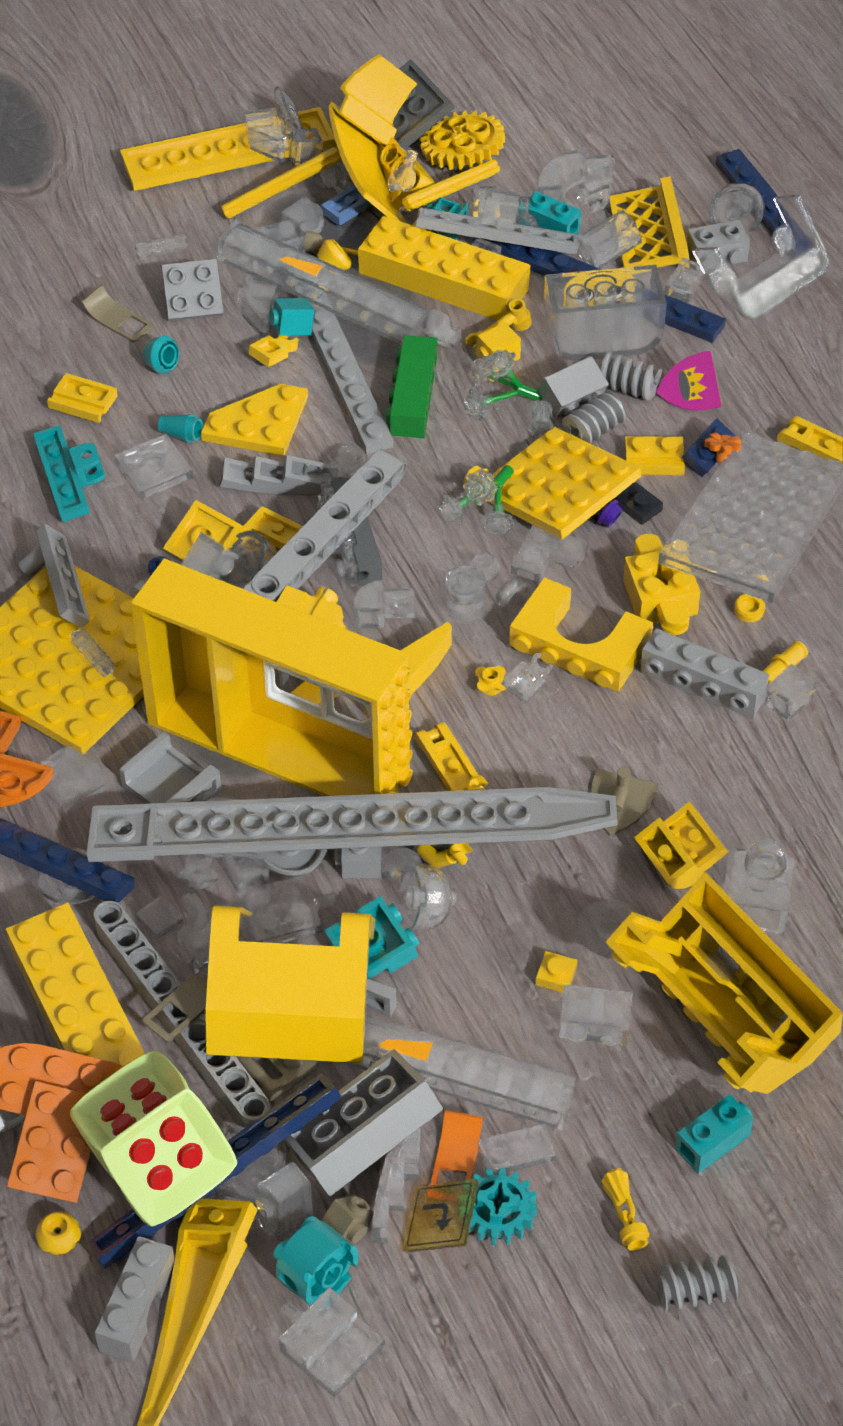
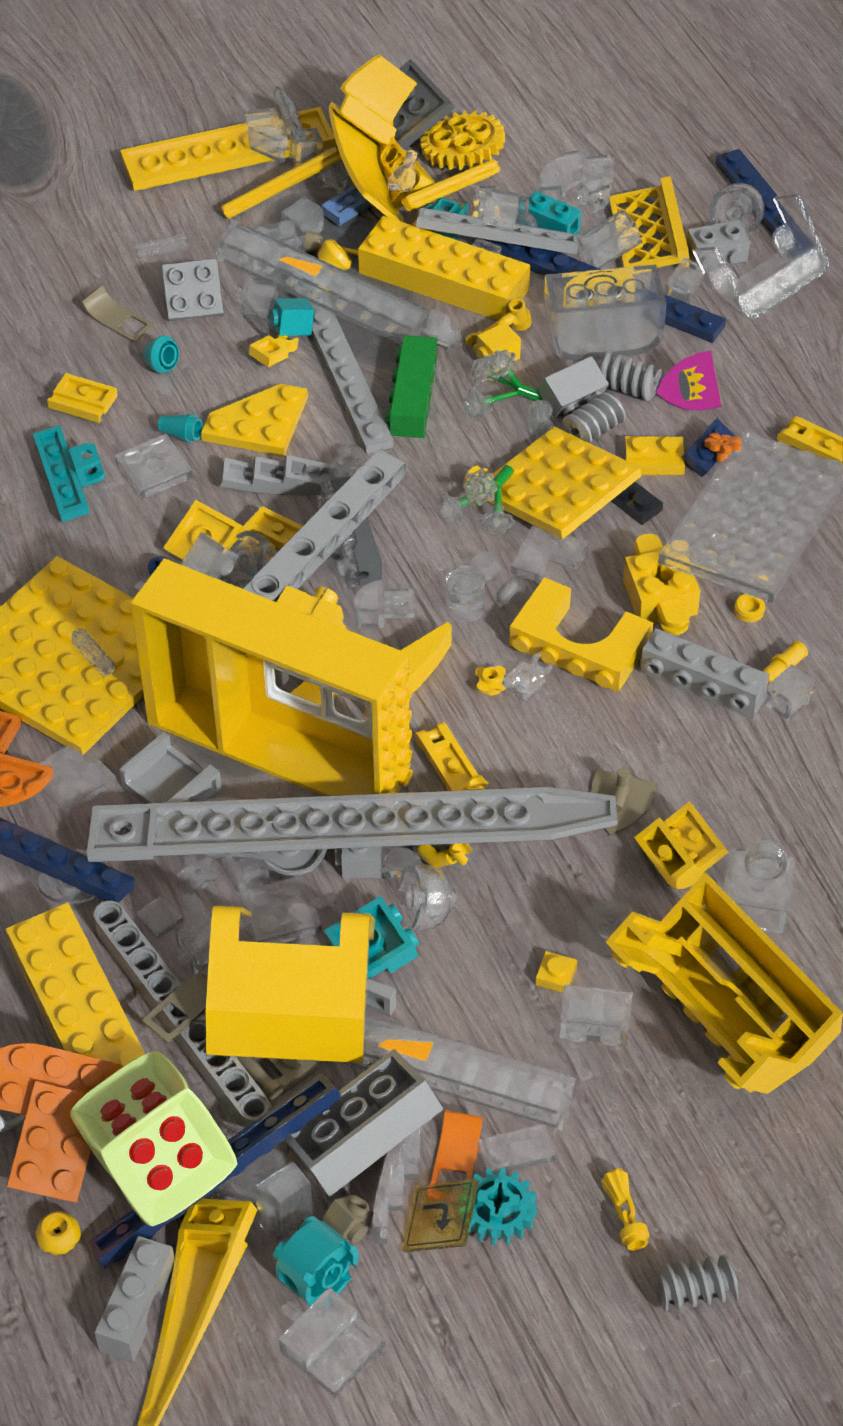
light grey piece [18,524,90,628] -> none
dark purple plate [596,500,623,528] -> none
teal brick [675,1094,754,1174] -> none

